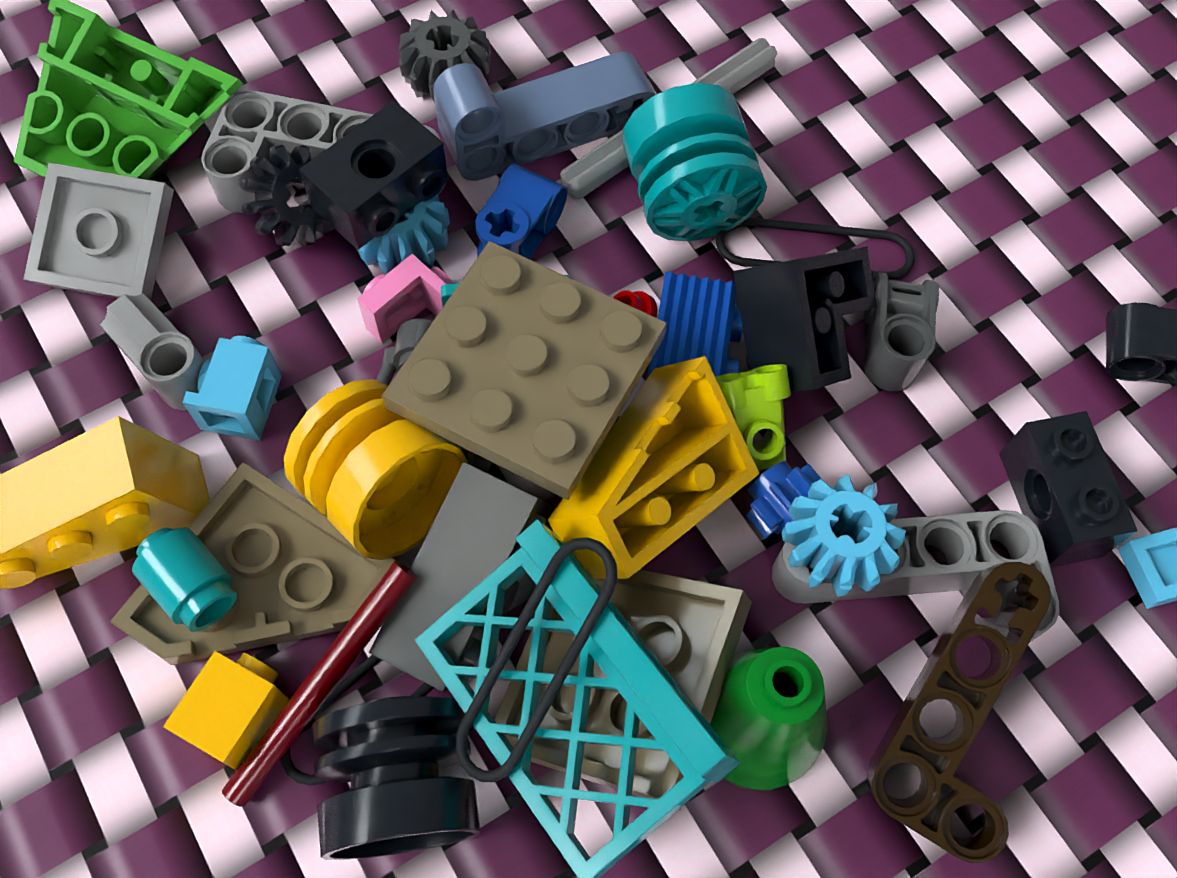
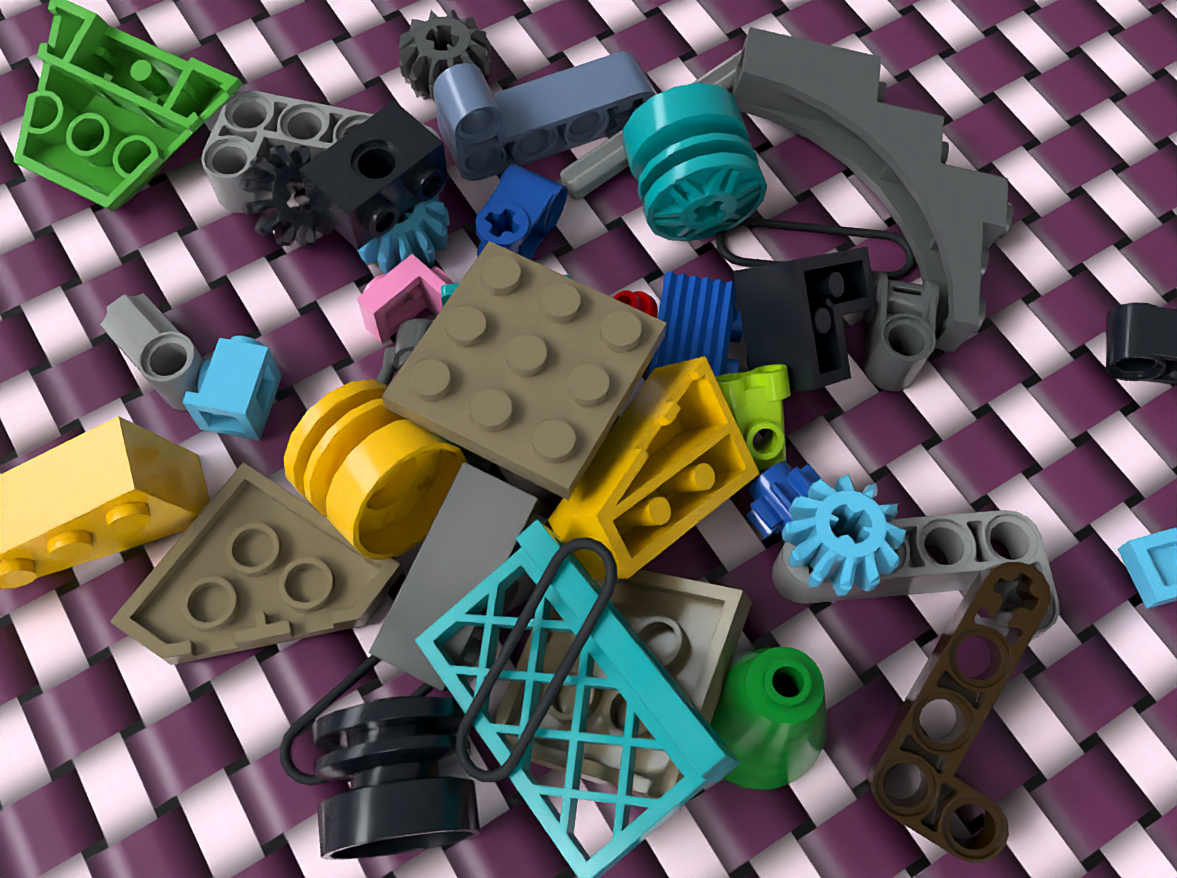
light grey plate [23,163,174,300] -> none
teal brick [132,527,237,632] -> none
yellow brick [163,651,289,770] -> none
dark red bar [222,561,418,807] -> none
black brick [999,411,1138,568] -> none
none -> dark grey arch [732,27,1013,352]

